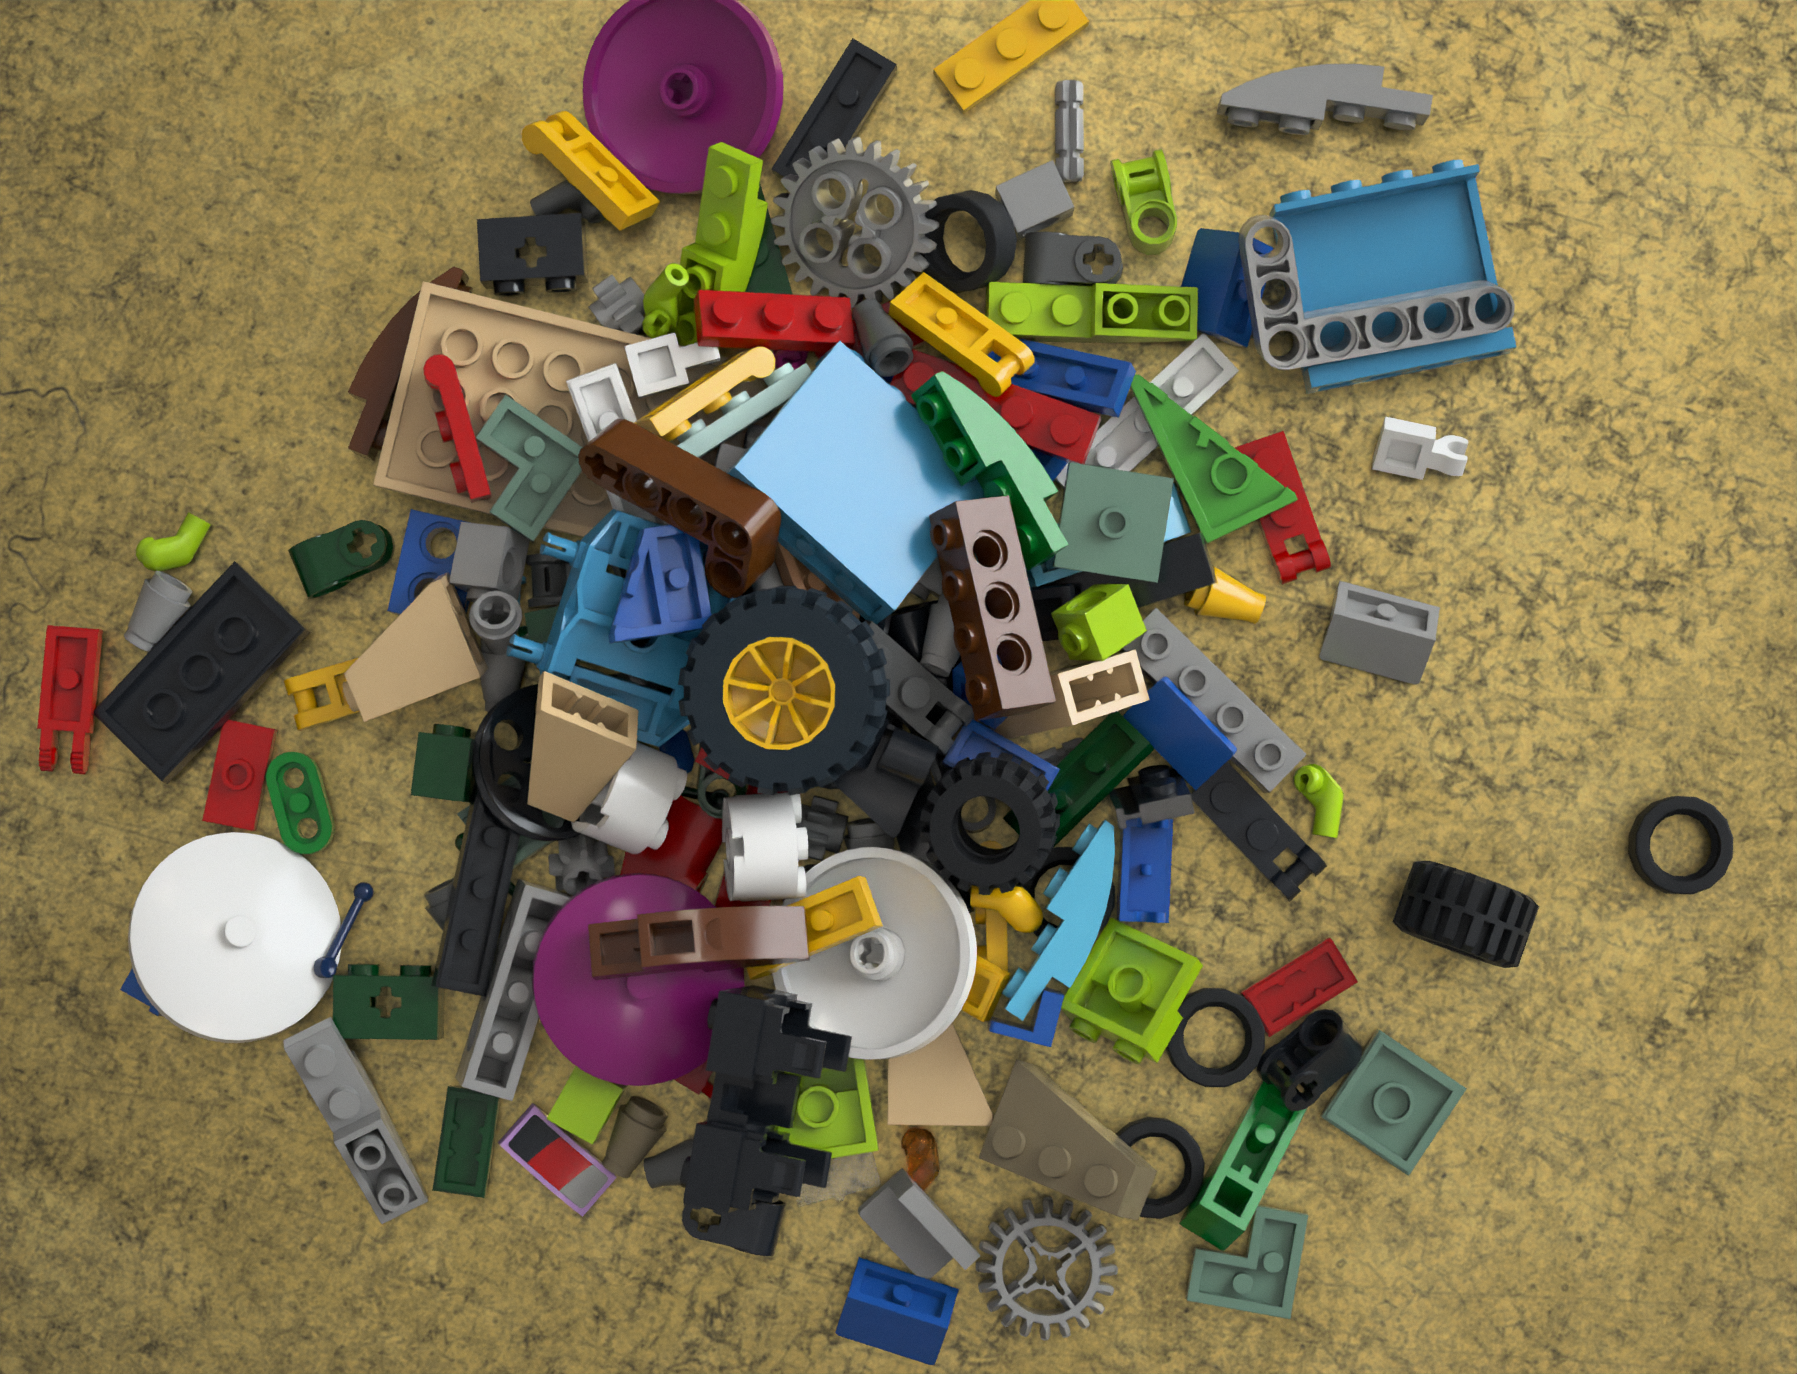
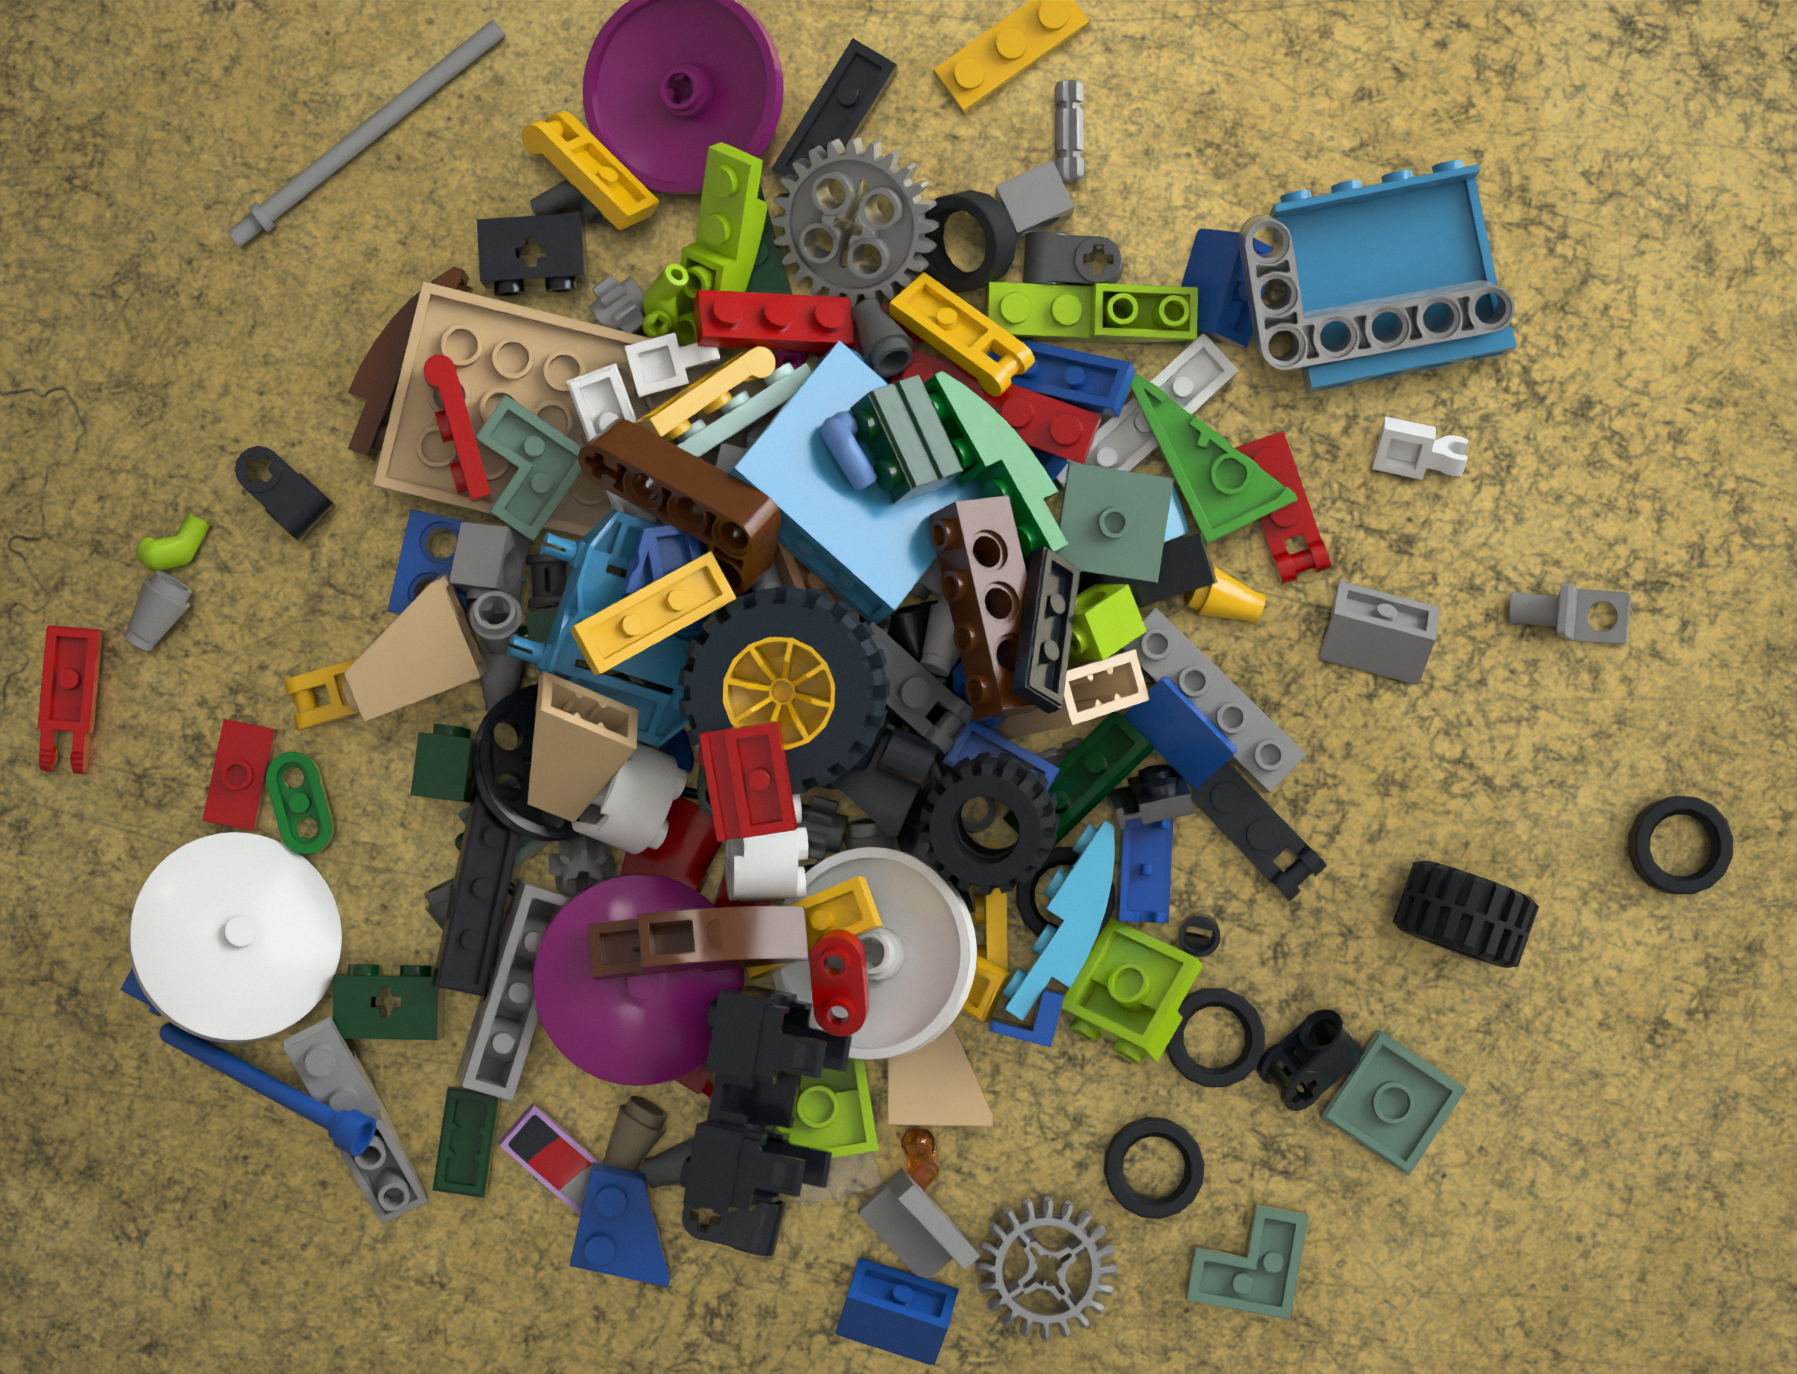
black tile [94,561,311,784] -> none
dark green piece [288,520,395,599] -> none
dark blue hinge [314,882,374,978] -> none
lime brick [547,1066,627,1145] -> none
yellow arm [970,885,1043,933] -> none
dark tan wedge [979,1059,1157,1221] -> none
lime piece [1110,149,1177,255] -> none
green slope [1179,1080,1307,1251] -> none
light grey slope [1217,64,1433,135] -> none
red plate [1241,937,1358,1037] -> none
lime arm [1294,764,1344,838] -> none
none -> blue piece [159,1023,376,1157]
none -> light grey bar [227,19,506,248]
none -> black piece [235,446,334,542]
none -> yellow plate [569,551,737,676]
none -> blue wing [569,1162,671,1287]
none -> red plate [699,720,798,842]
none -> red plate [809,929,869,1037]
none -> medium blue arm [821,411,878,490]
none -> brick [850,375,963,504]
none -> black tile [1011,547,1080,714]
none -> black hinge [1178,913,1220,957]
none -> light grey bracket [1509,583,1631,644]

